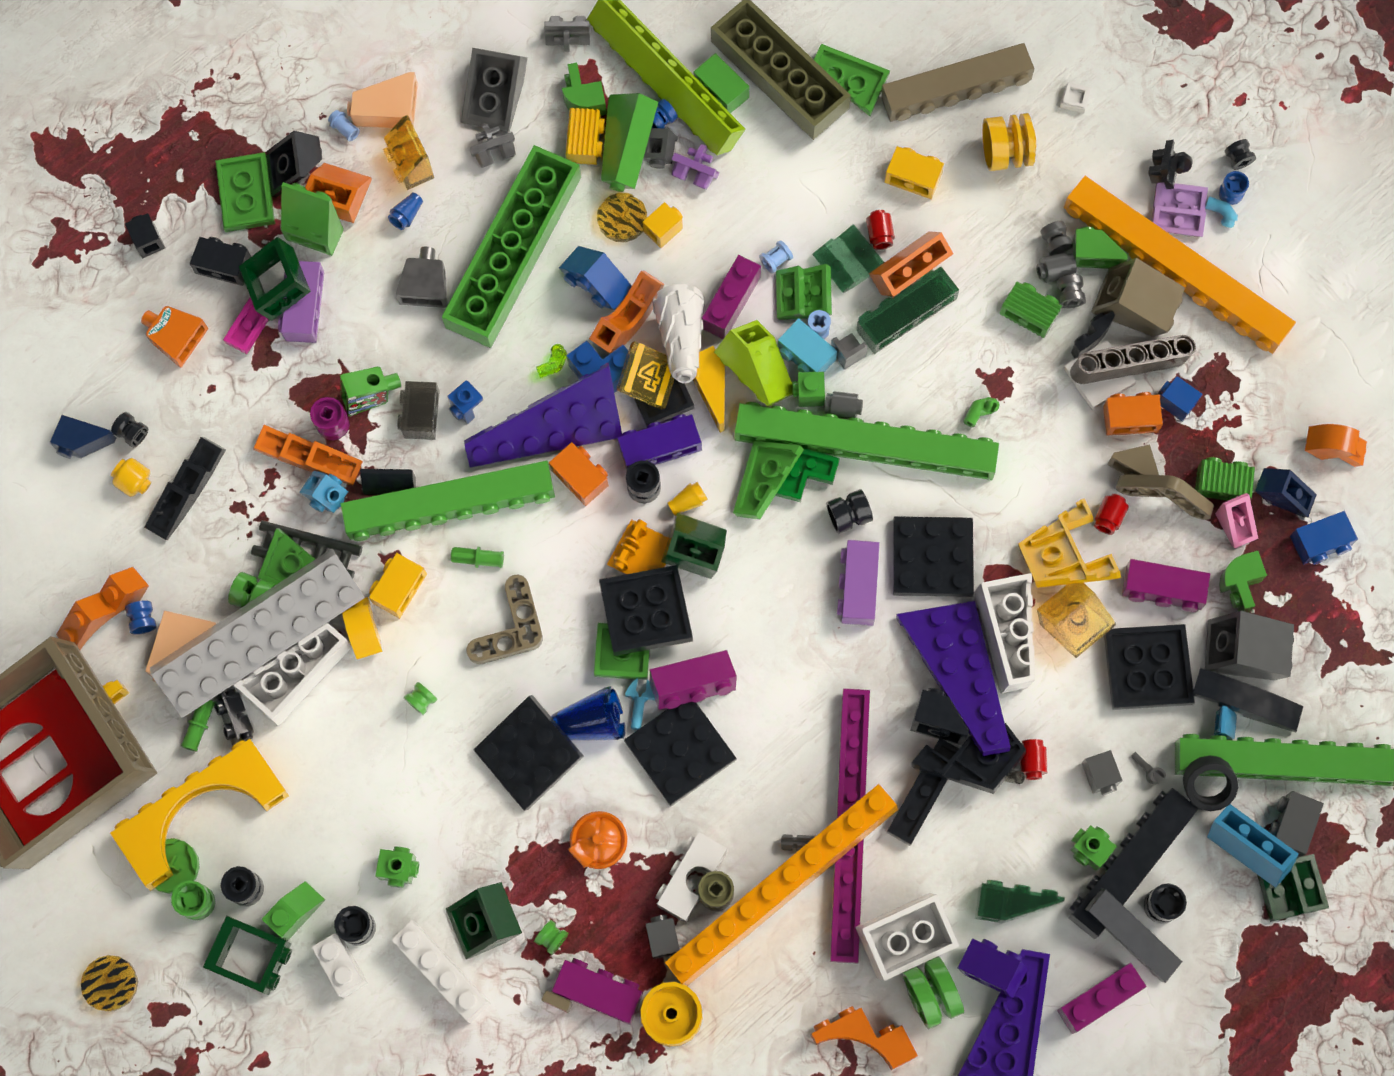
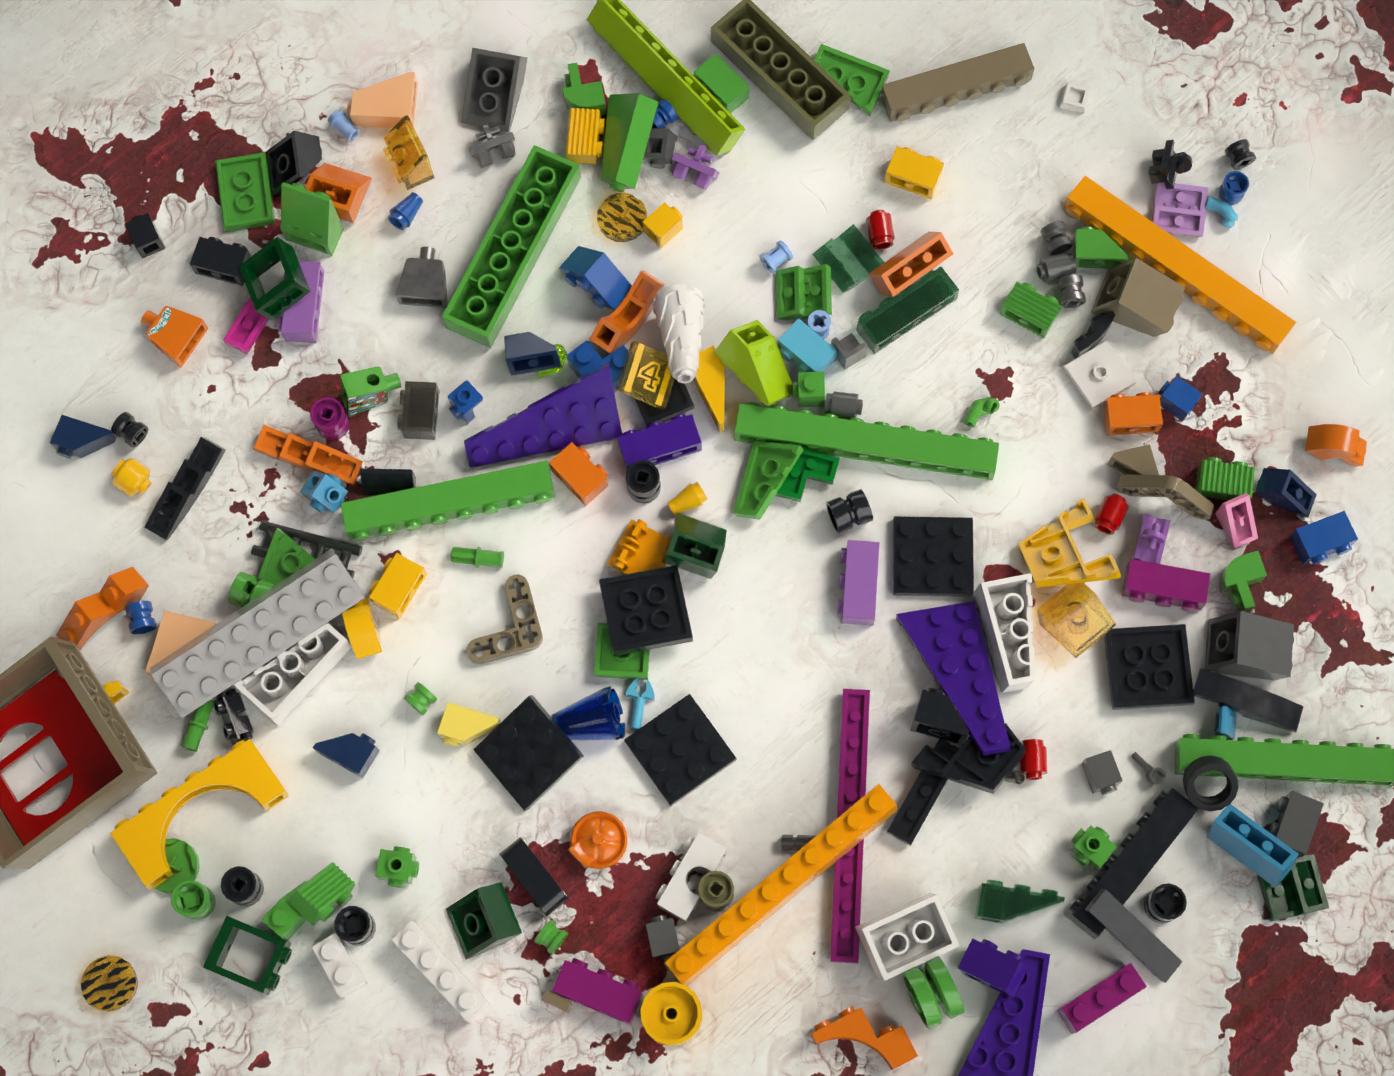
flat silver hips [544,16,590,52] -> none
magenta brick [649,650,737,710] -> none
magenta brick [702,254,761,339] -> none
yellow wheel [982,113,1036,171] -> none
dark brown beam [1070,335,1196,384] -> none
none -> bright green brick [289,862,355,925]
none -> dark blue slope [313,733,380,778]
none -> light yellow slope [437,703,501,747]
none -> black beam [499,837,569,916]
none -> dark blue slope [504,332,562,376]
none -> medium lavender hips [1133,513,1171,564]

